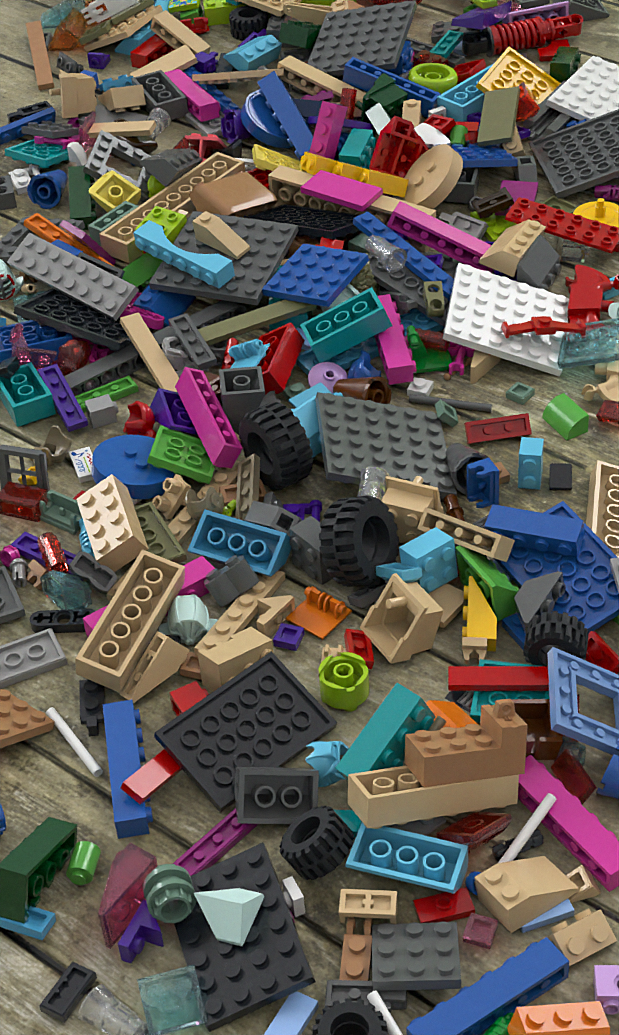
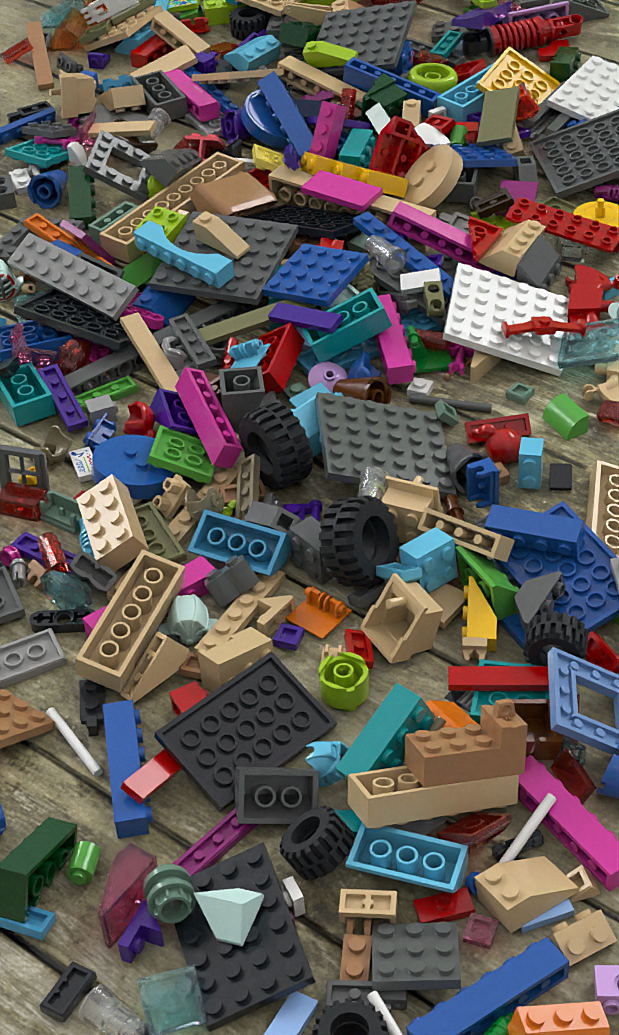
light yellow slope [89,170,141,212] -> none
none -> clear red tile [1,38,33,64]
none -> blue hinge [83,413,116,452]
none -> clear red piece [209,42,238,55]
none -> dark purple tile [268,302,344,334]
none -> dark purple plate [283,143,301,171]
none -> lime slope [302,41,358,68]
none -> white tile [400,268,441,294]
none -> red wing [468,216,503,262]
none -> red hair [472,424,521,464]

